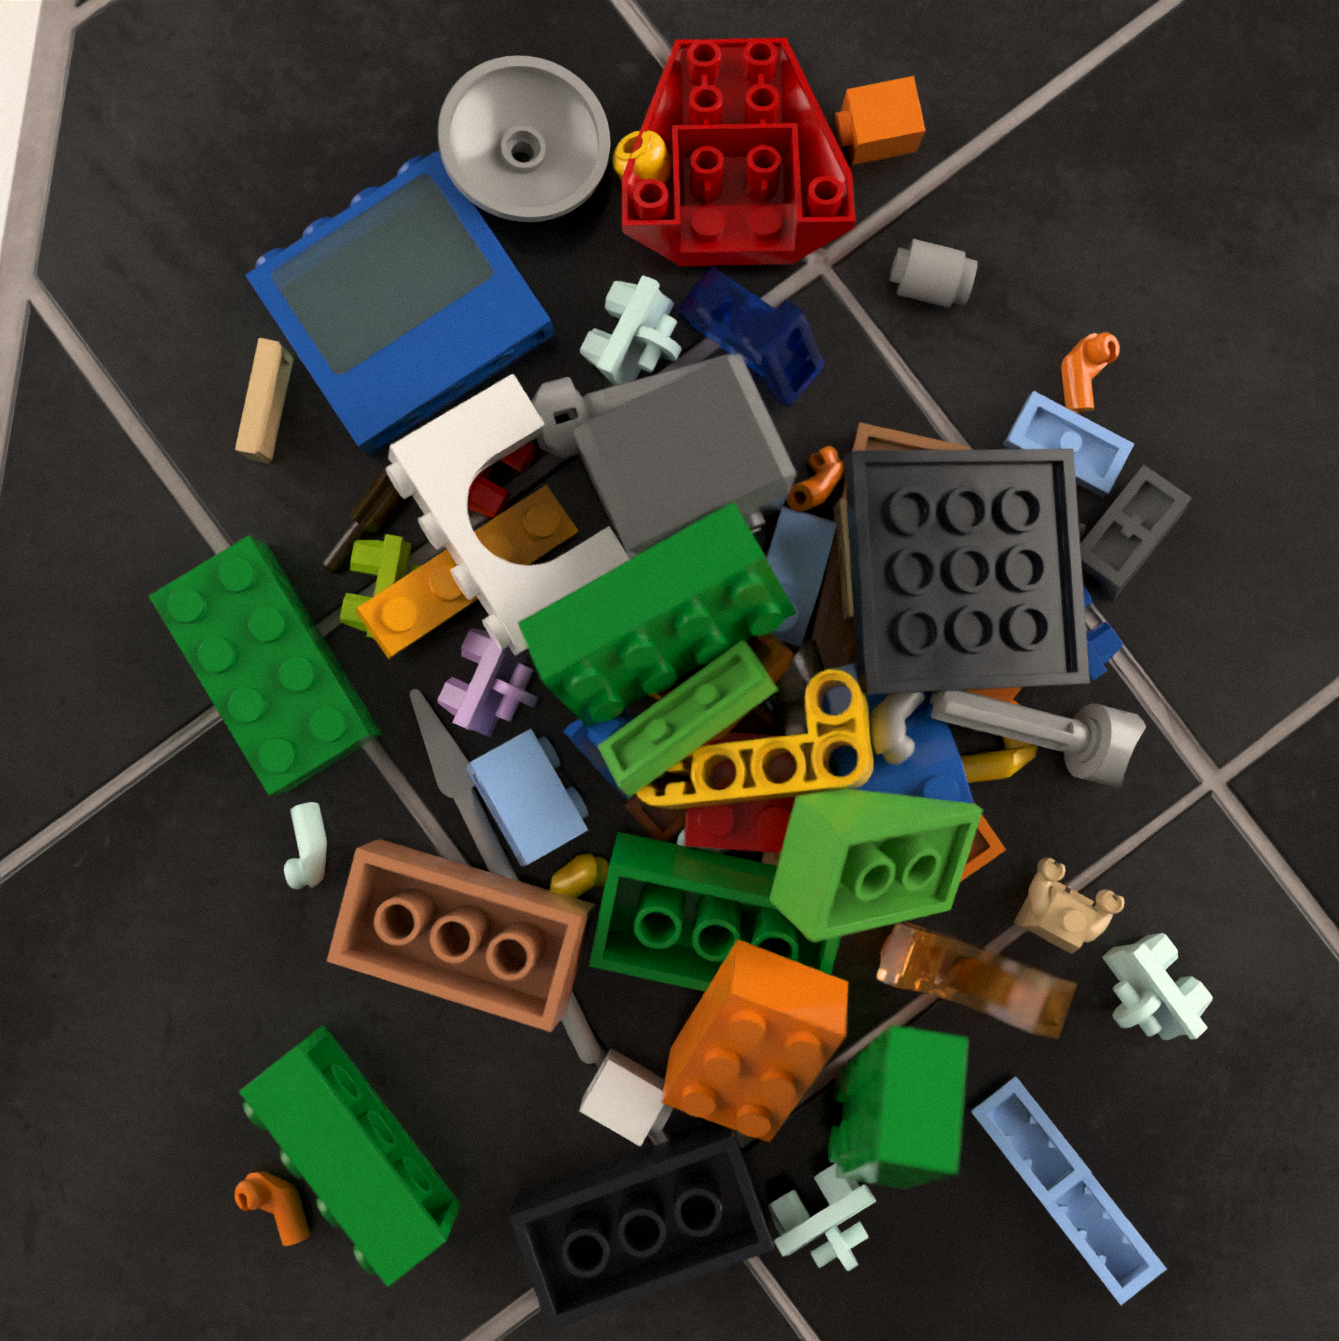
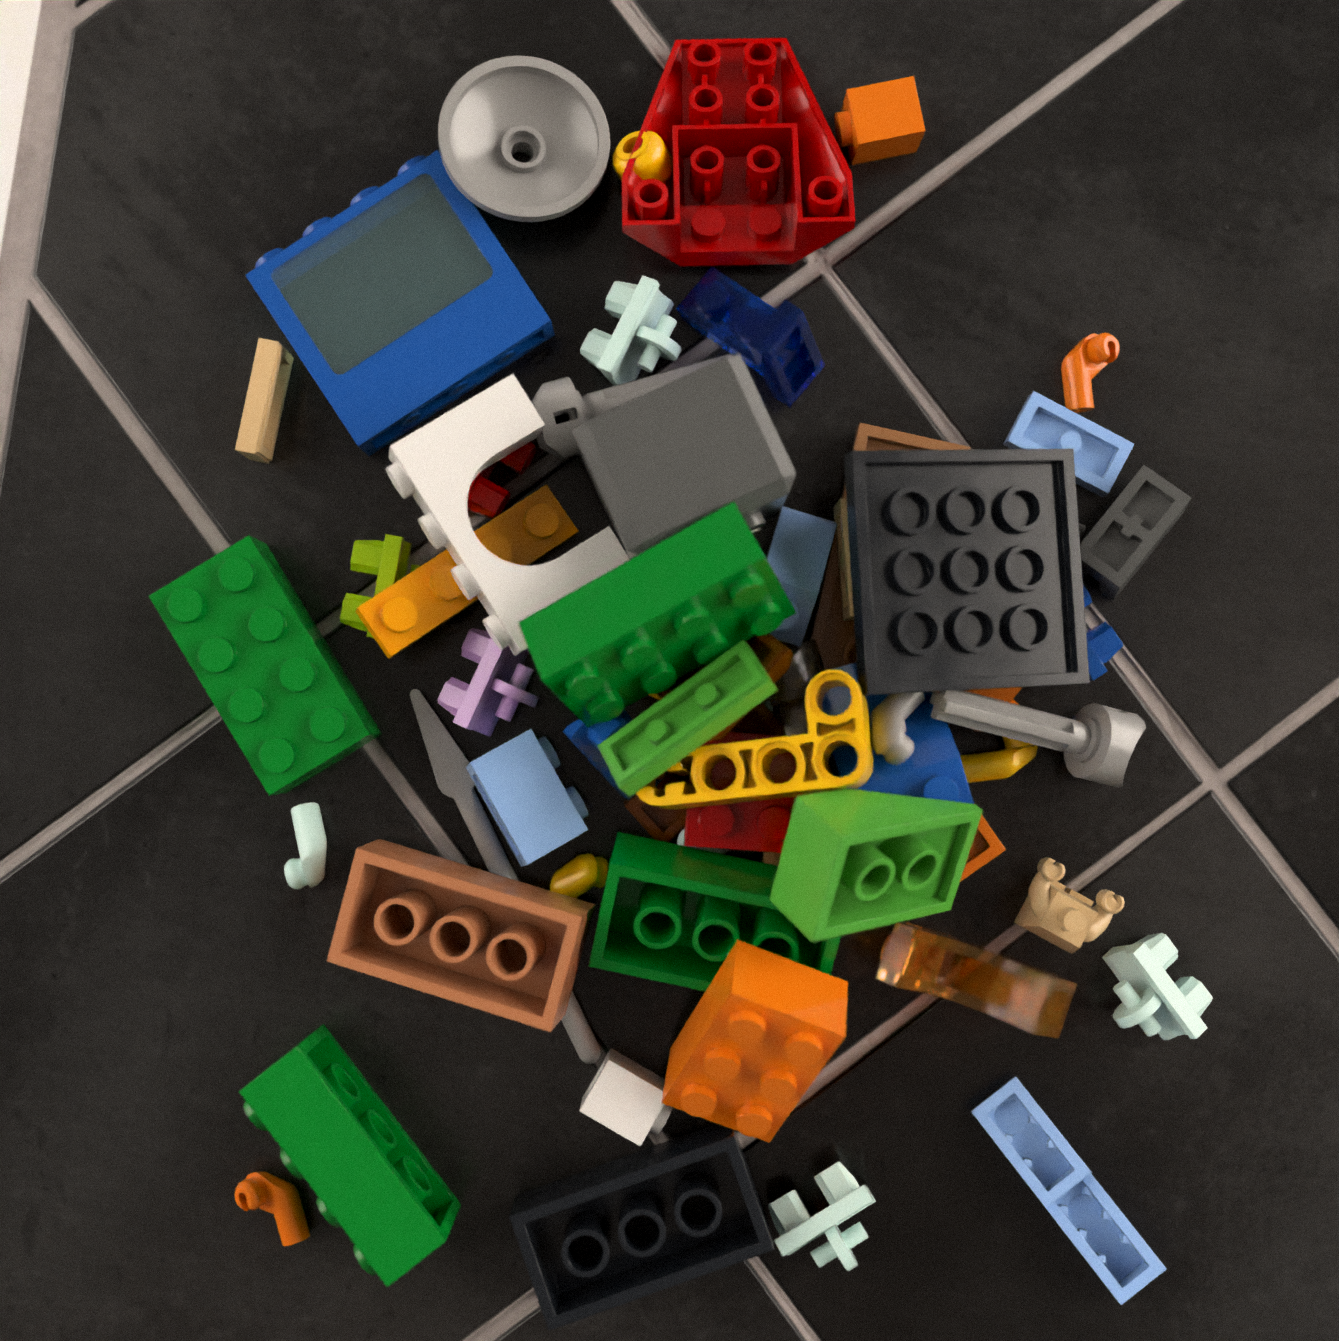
dark brown axle [322,469,403,574] -> none
orange arm [786,446,845,512] -> none
green brick [828,1025,968,1189] -> none
light grey brick [889,239,978,308] -> none

